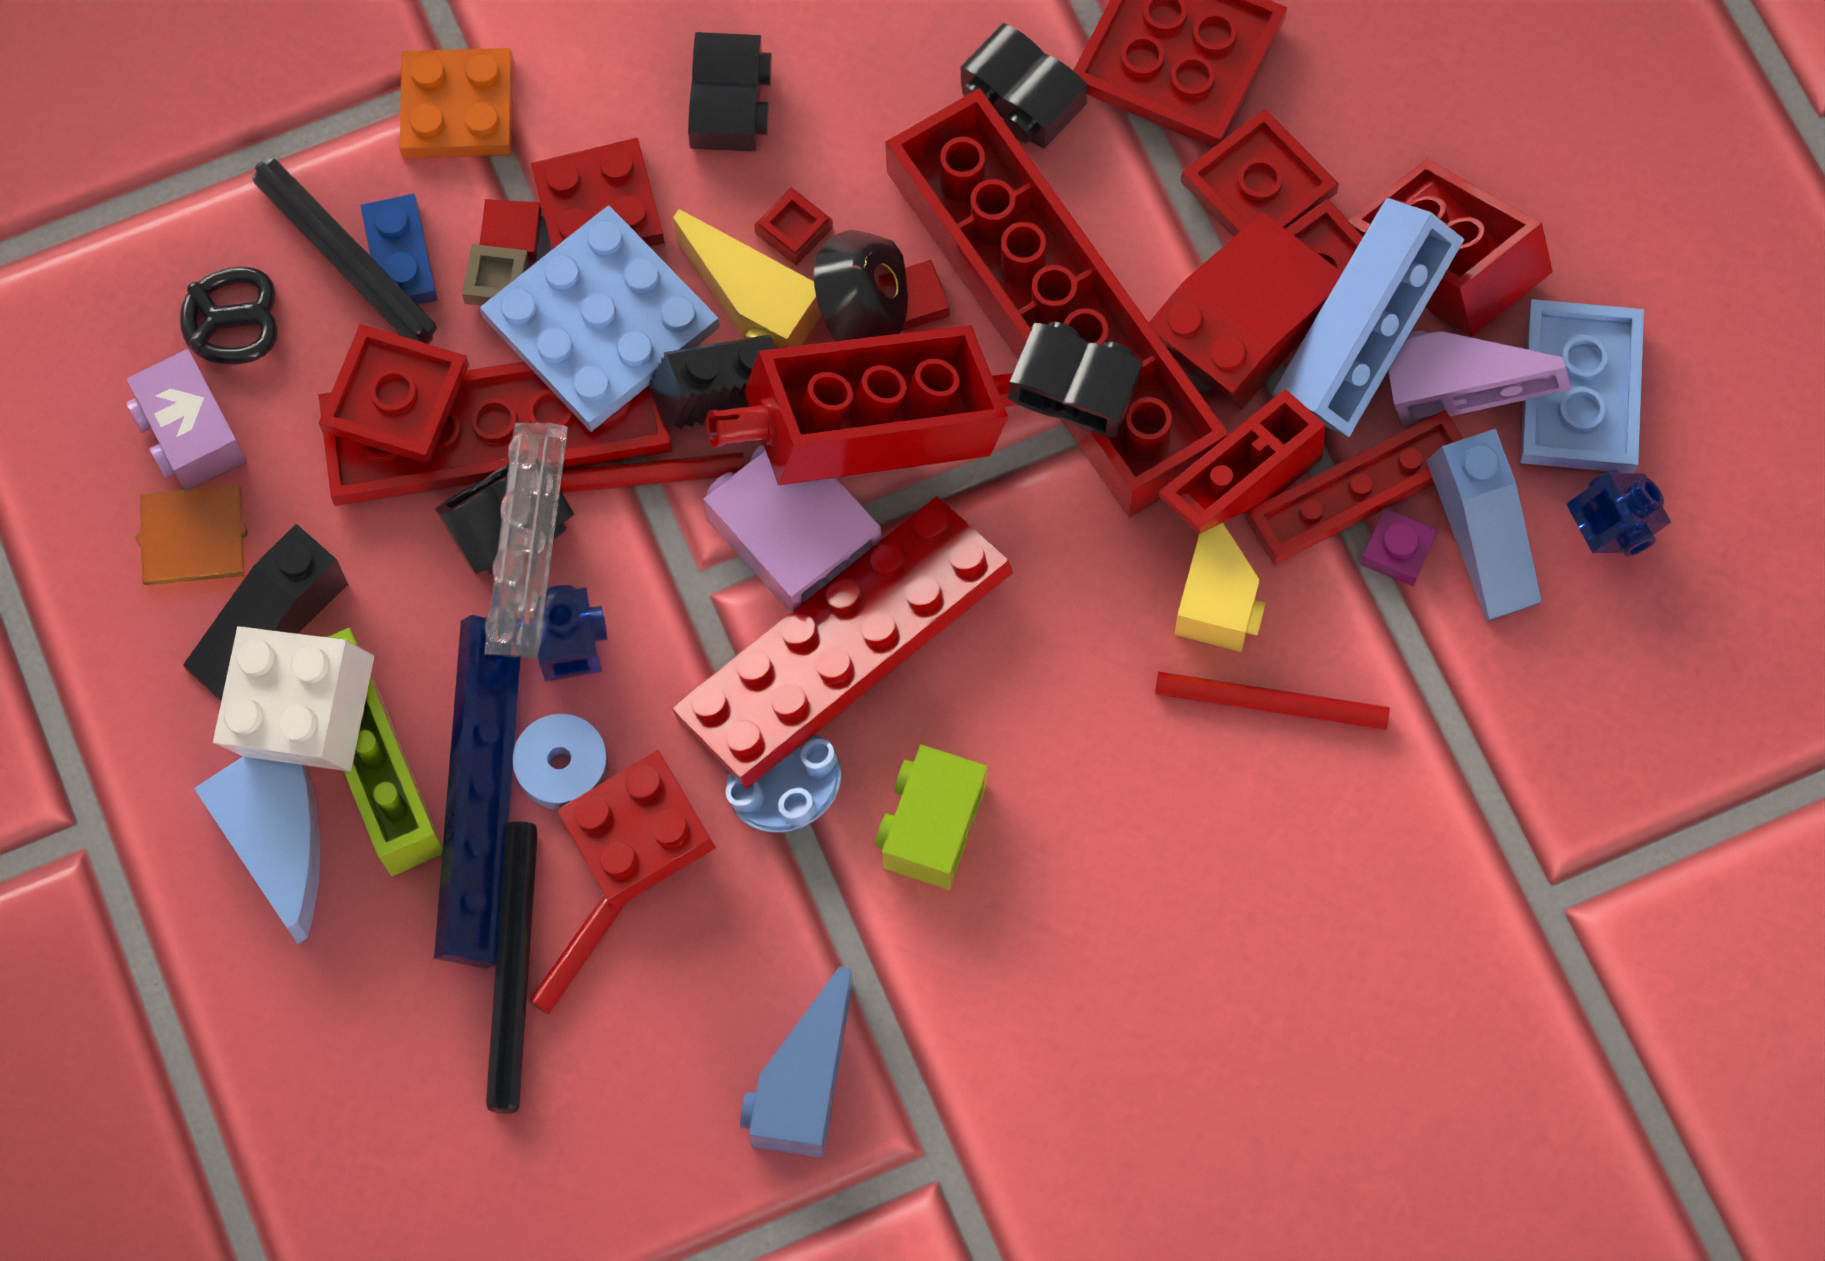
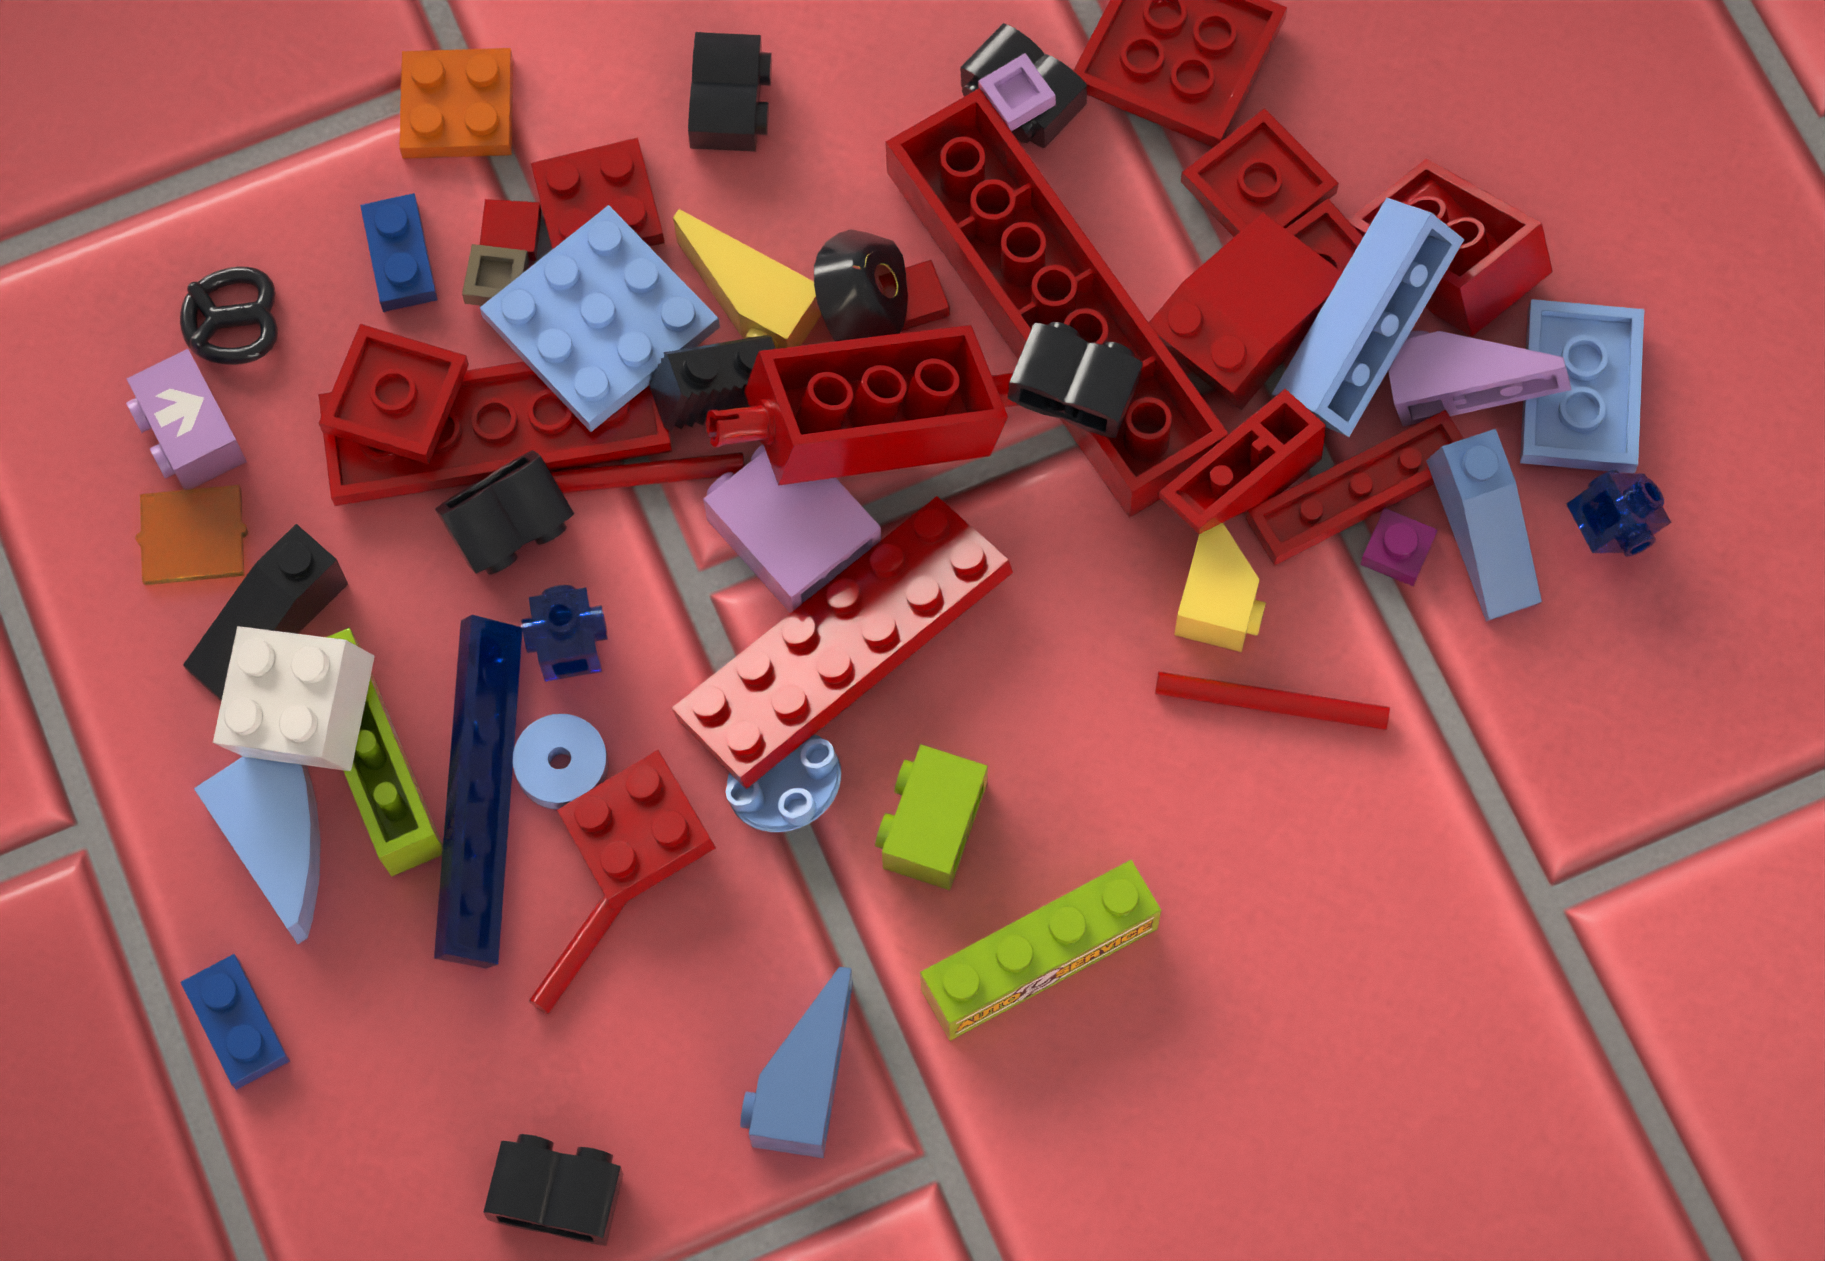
black axle [252,159,437,344] -> none
clear plate [484,423,568,659] -> none
black axle [486,821,538,1113] -> none
red tile [754,187,833,266] -> none
none -> blue plate [180,954,290,1090]
none -> black brick [483,1134,624,1246]
none -> lime brick [920,859,1161,1041]
none -> lavender plate [978,53,1056,131]

